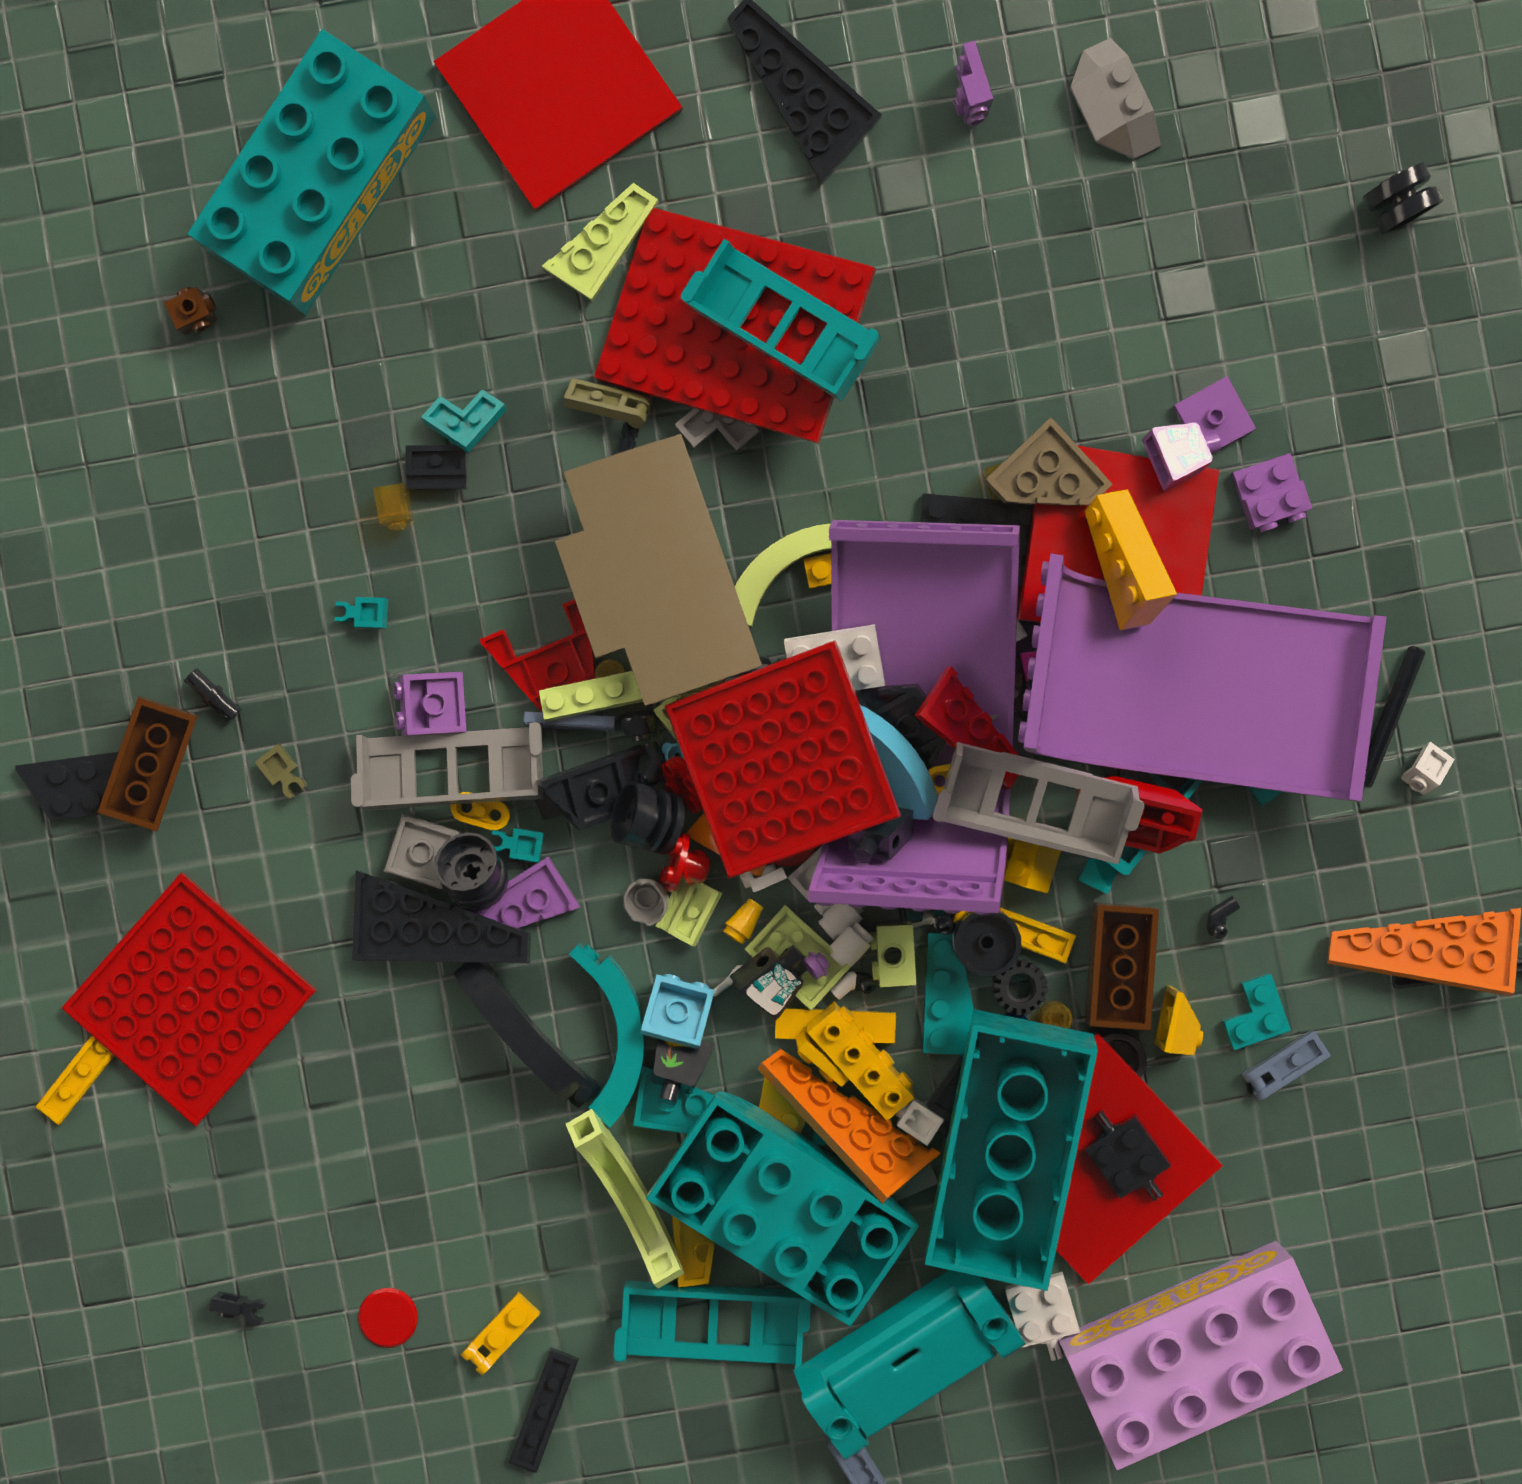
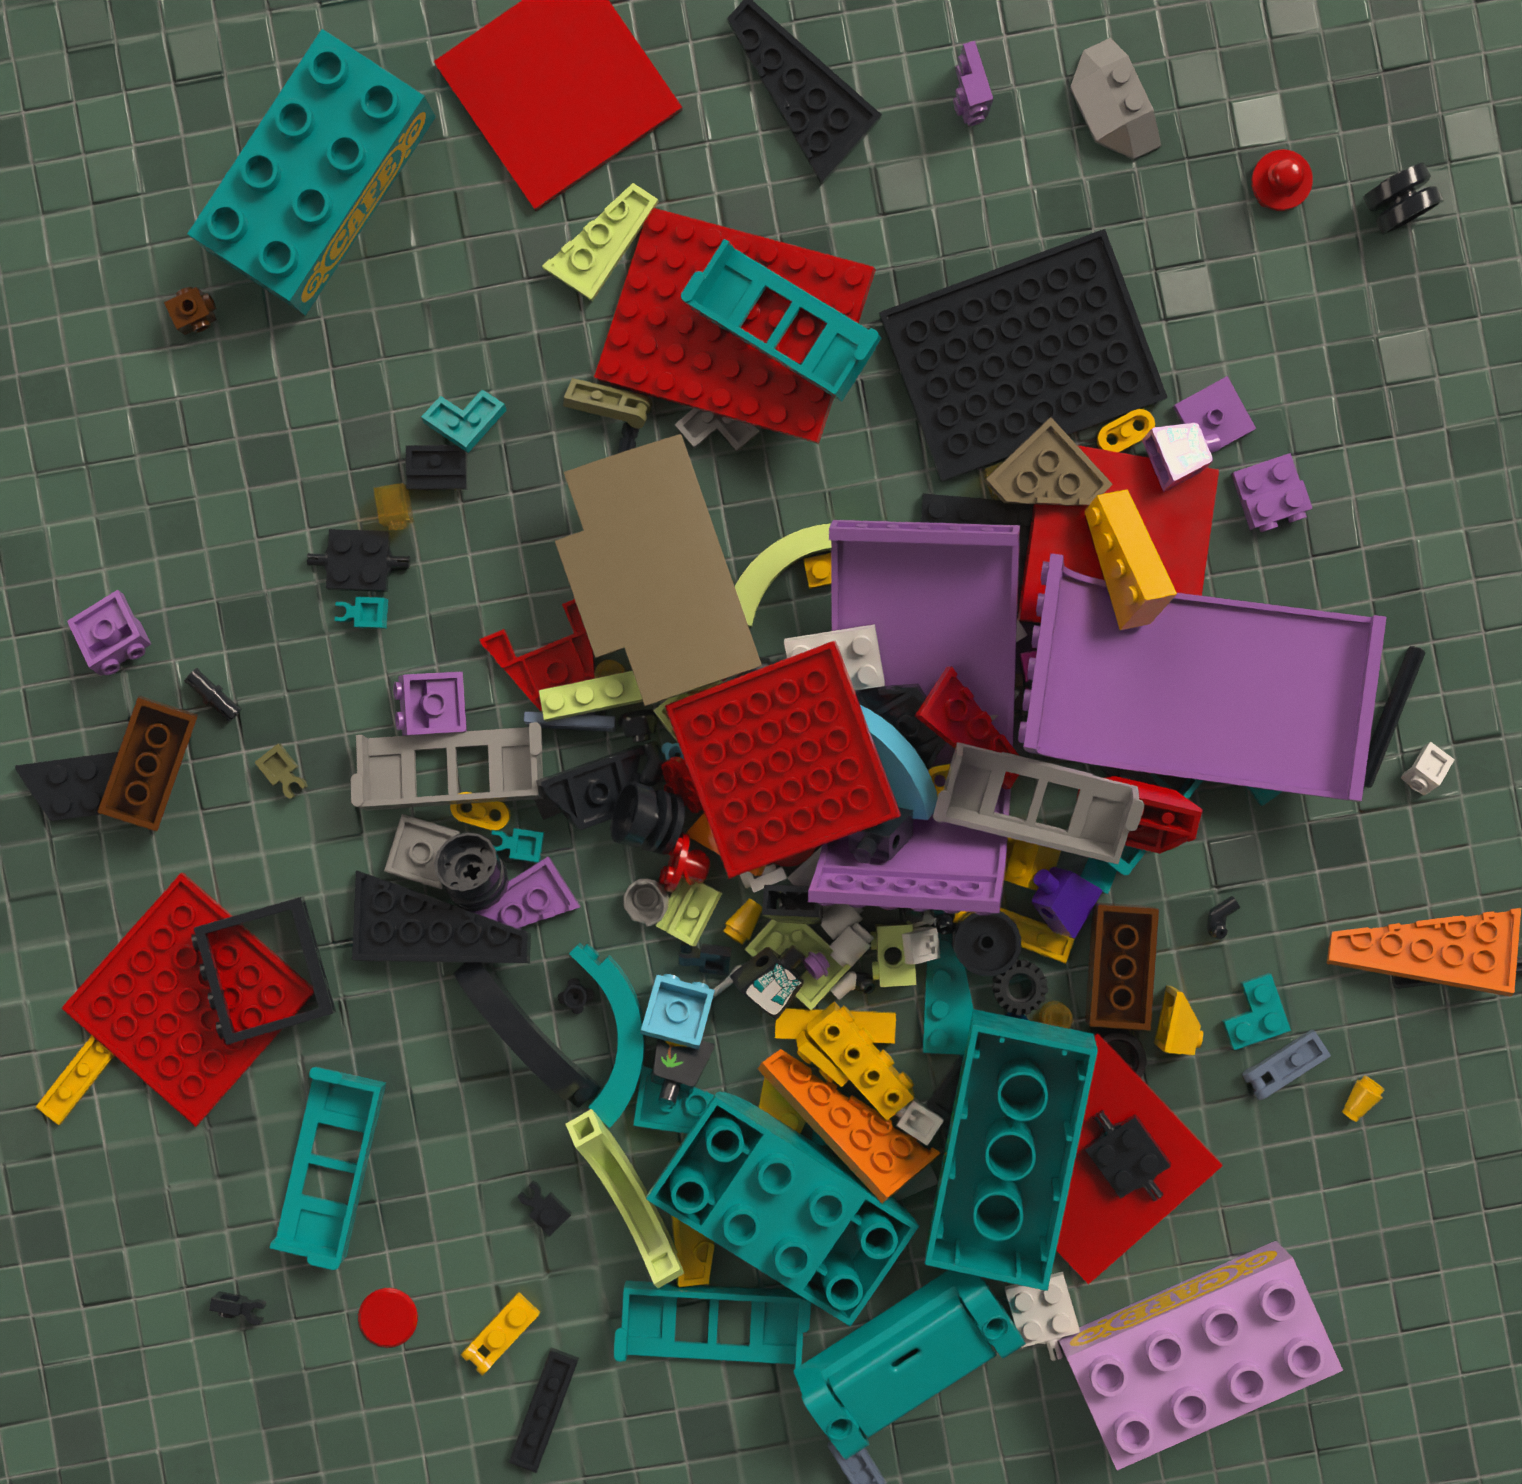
none -> medium lavender plate [67,590,151,676]
none -> black window [191,897,336,1045]
none -> teal piece [270,1067,386,1270]
none -> black plate [307,529,411,592]
none -> black plate [518,1181,572,1236]
none -> black plate [558,978,594,1014]
none -> black plate [678,941,732,976]
none -> black torso [762,885,823,924]
none -> black plate [879,229,1168,482]
none -> white bracket [902,927,941,965]
none -> dark purple torso [1032,867,1103,939]
none -> yellow plate [1097,409,1155,452]
none -> red plate [1251,149,1313,211]
none -> yellow cone [1342,1075,1384,1122]

